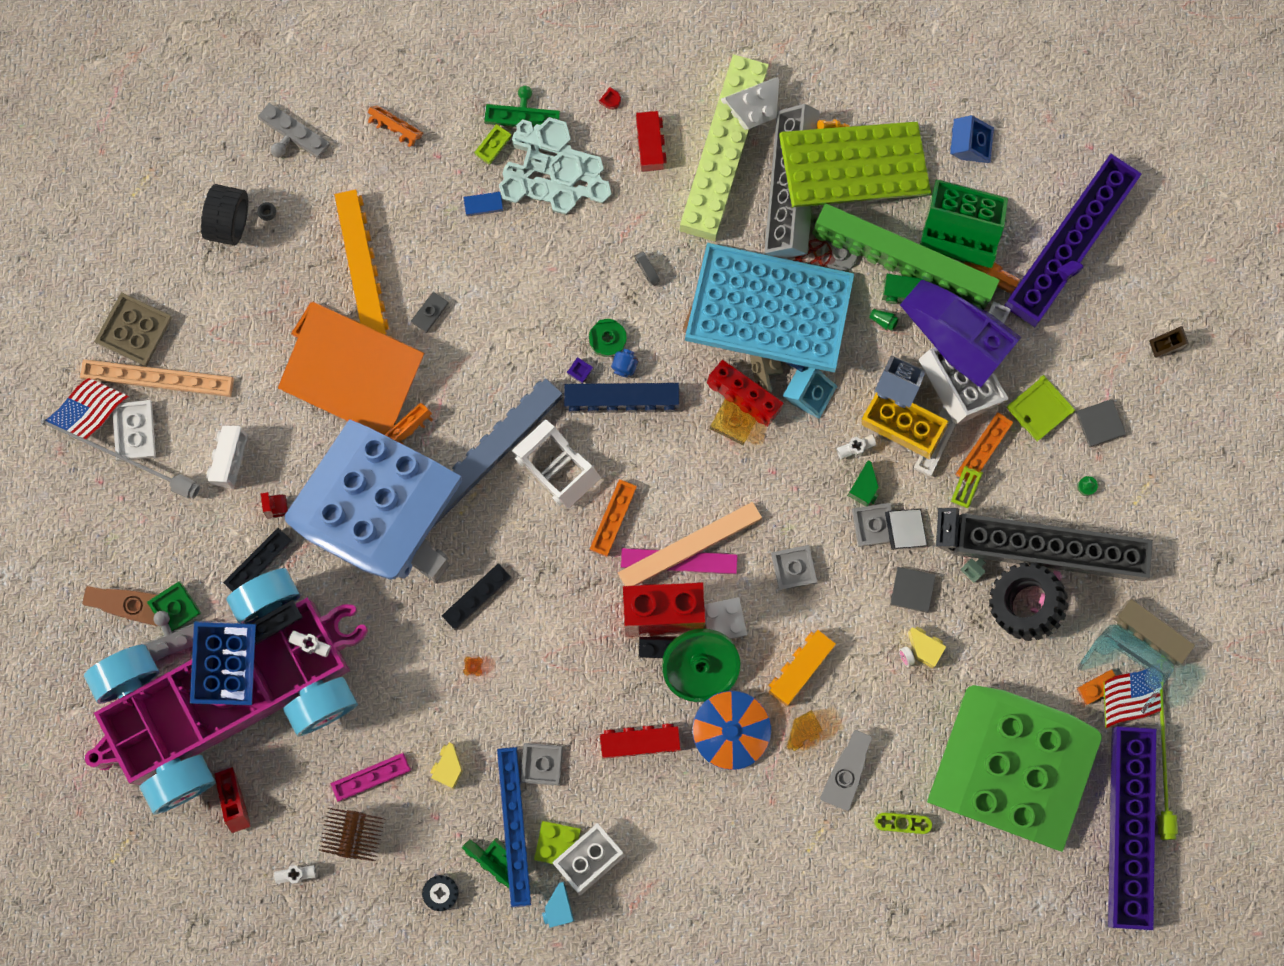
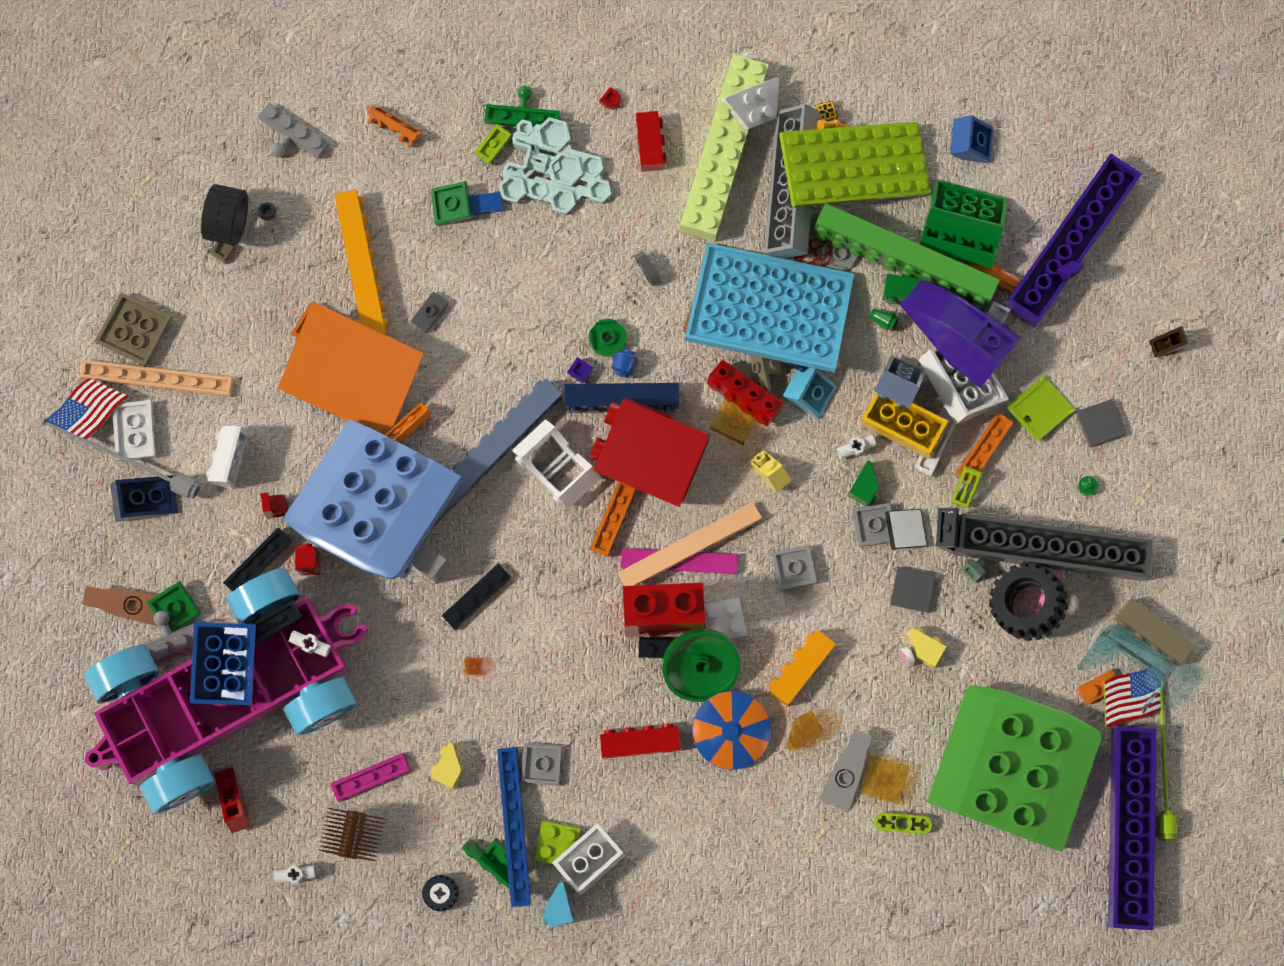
none -> dark blue slope [110,475,178,522]
none -> dark tan tile [209,242,236,264]
none -> red brick [295,543,321,576]
none -> green plate [431,181,472,226]
none -> red brick [589,398,712,507]
none -> light yellow slope [749,450,791,493]
none -> tile [815,100,838,121]
none -> clear yellow plate [860,755,909,805]

